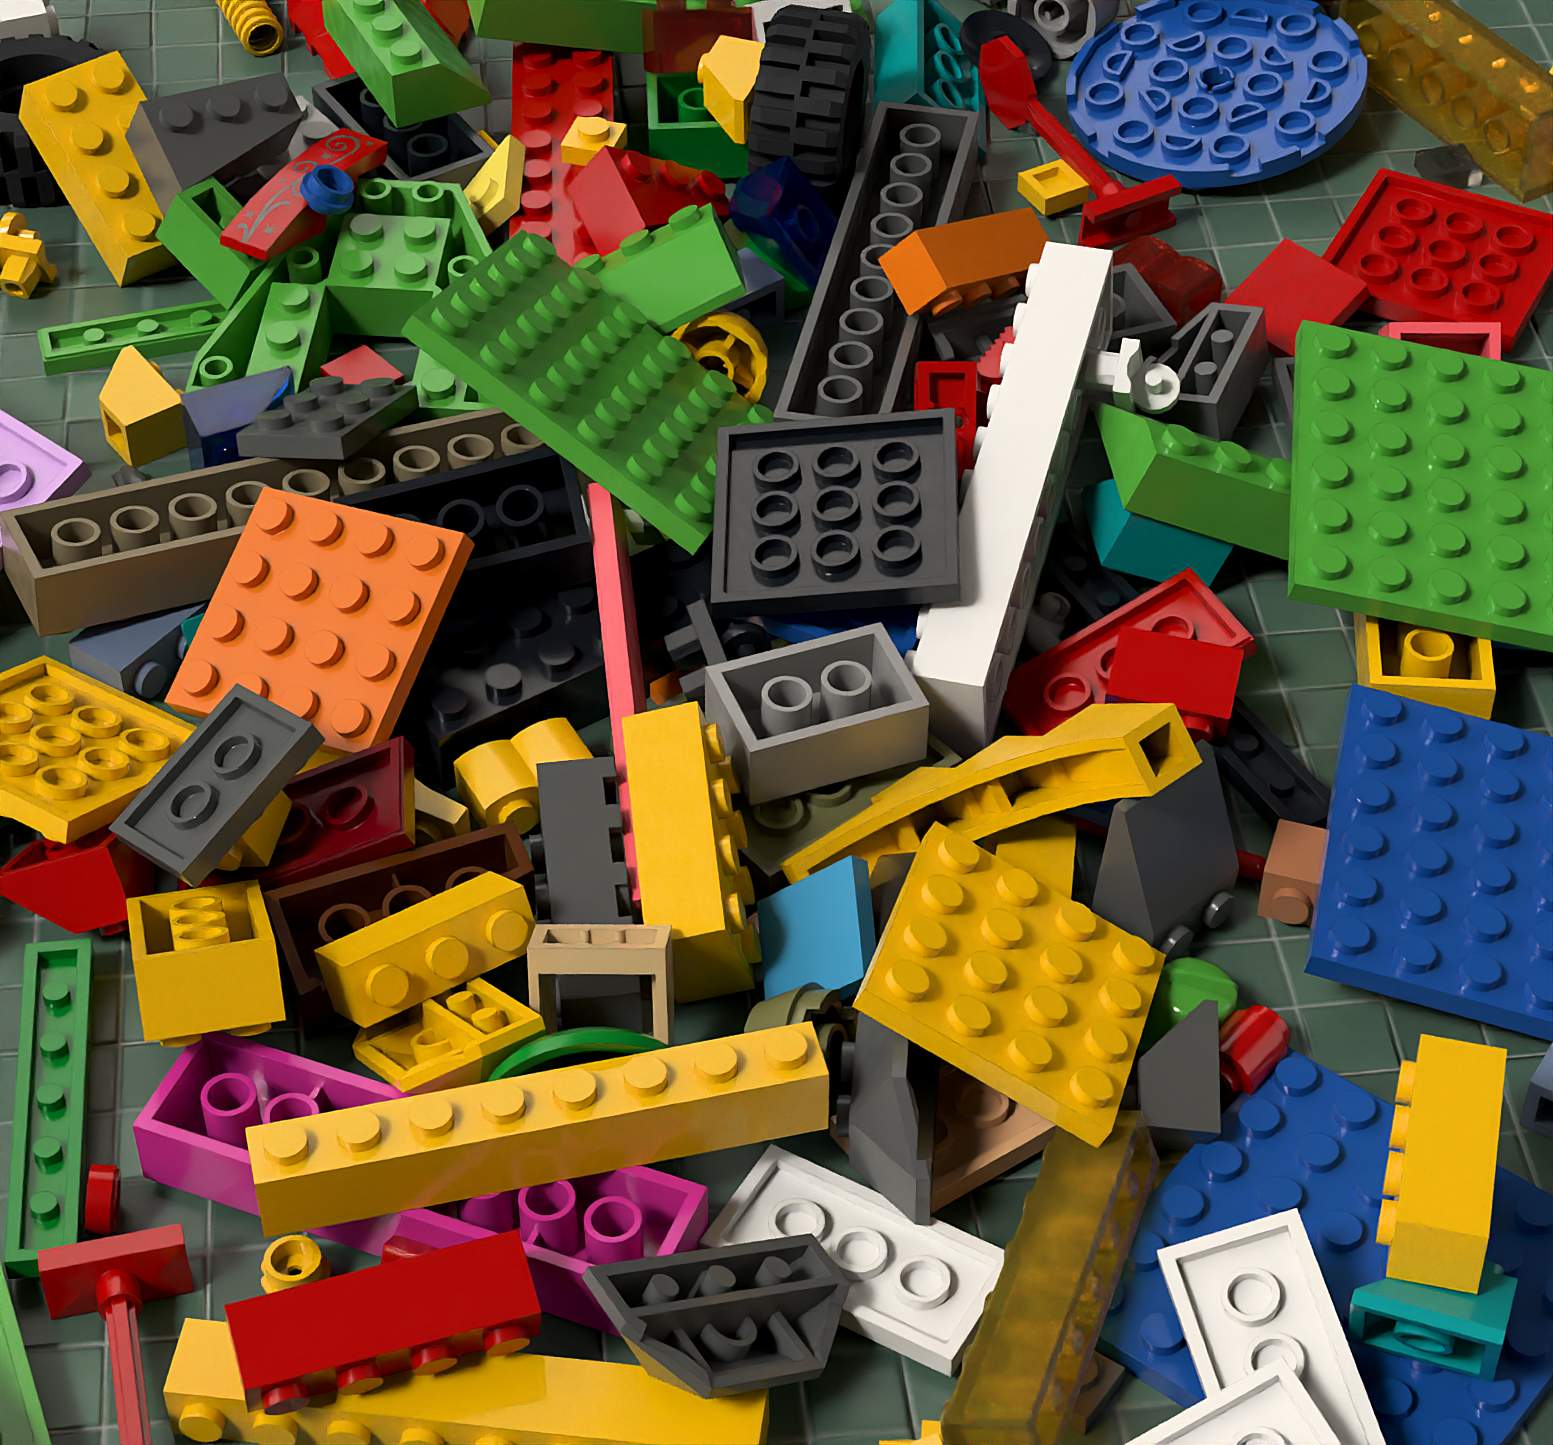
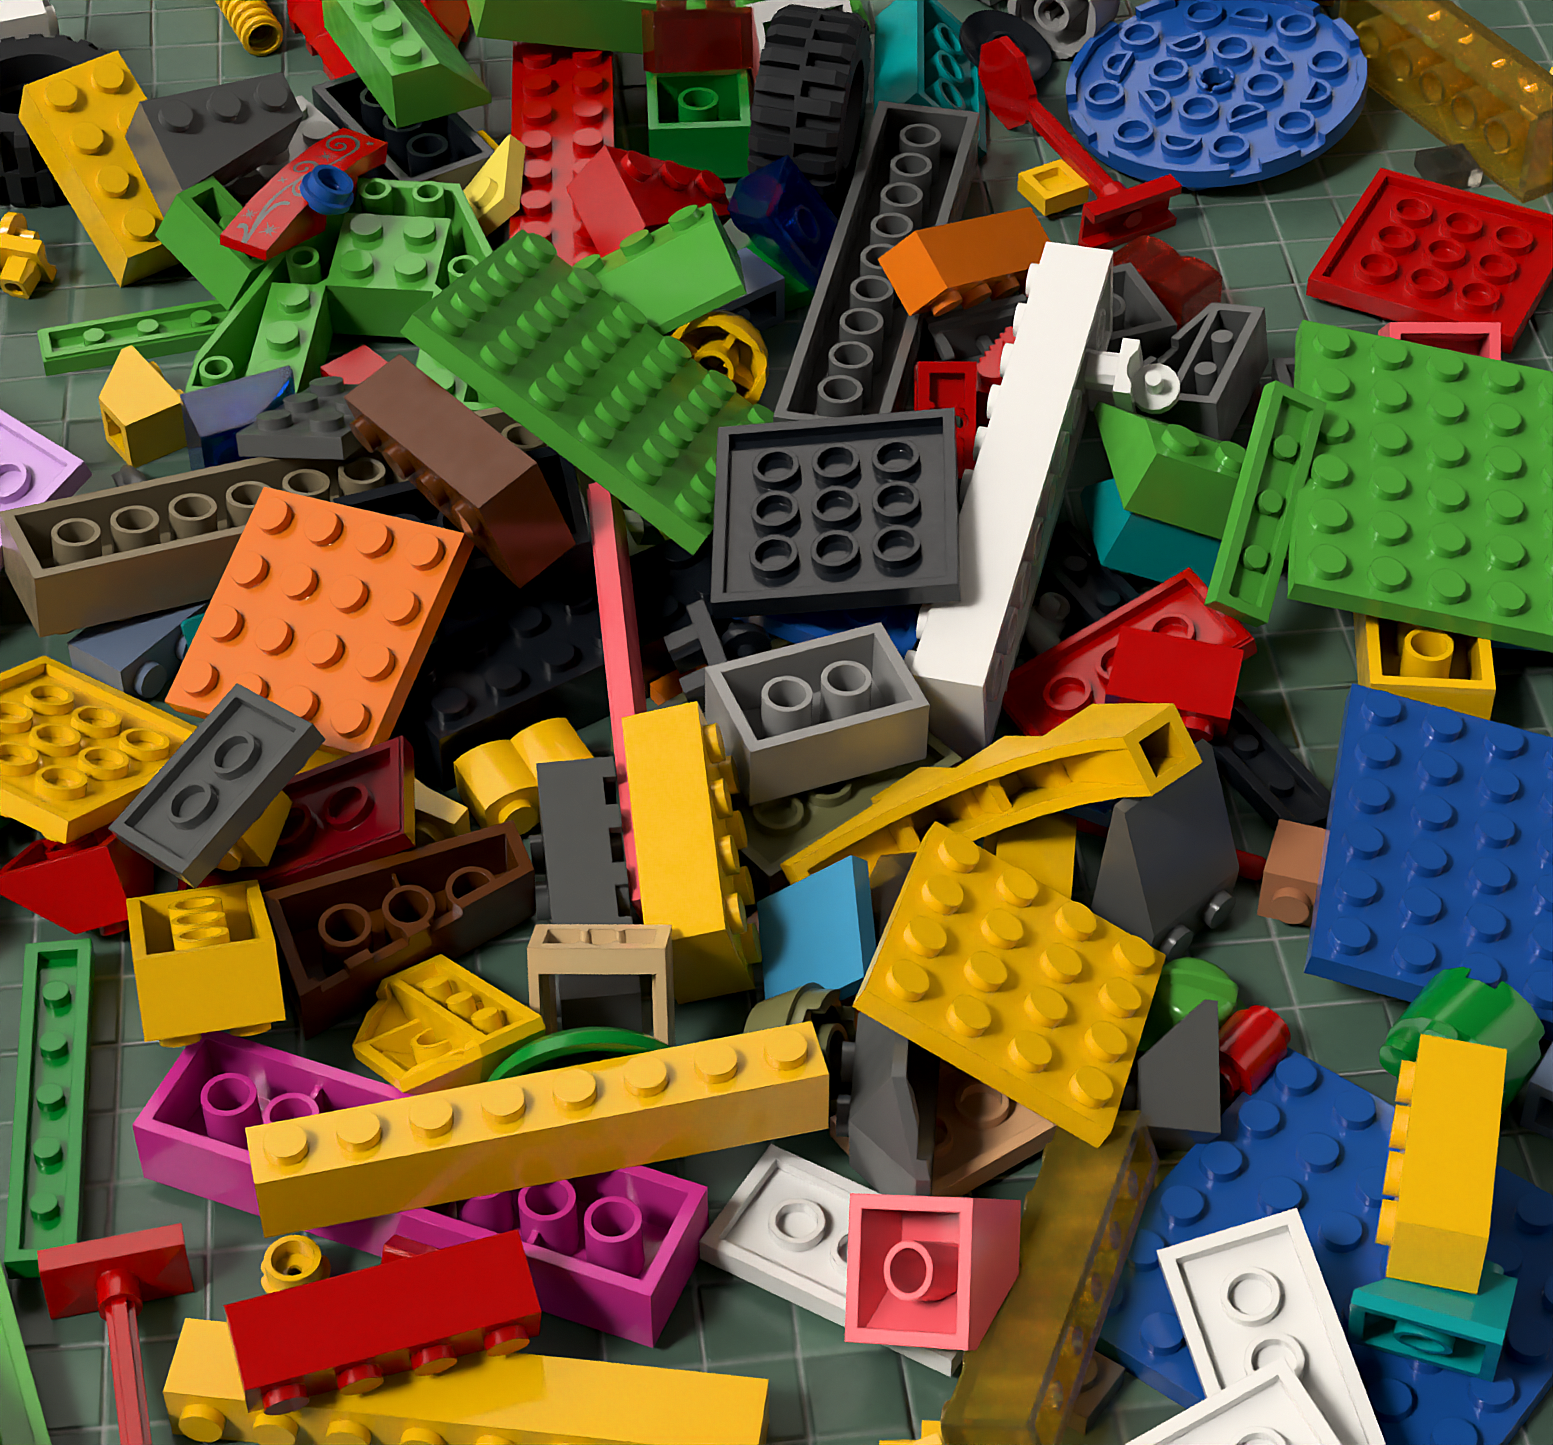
red tile [85,1163,121,1235] -> none
yellow brick [314,871,536,1028] -> none
yellow plate [561,116,627,166] -> none
dark grey wedge [581,1233,851,1399] -> none
yellow slope [697,35,765,144] -> none
red tile [1223,238,1370,358] -> none
none -> reddish brown wedge [344,354,576,589]
none -> coral slope [845,1193,1021,1351]
none -> bright green plate [1204,380,1327,627]
none -> green brick [1379,967,1545,1115]

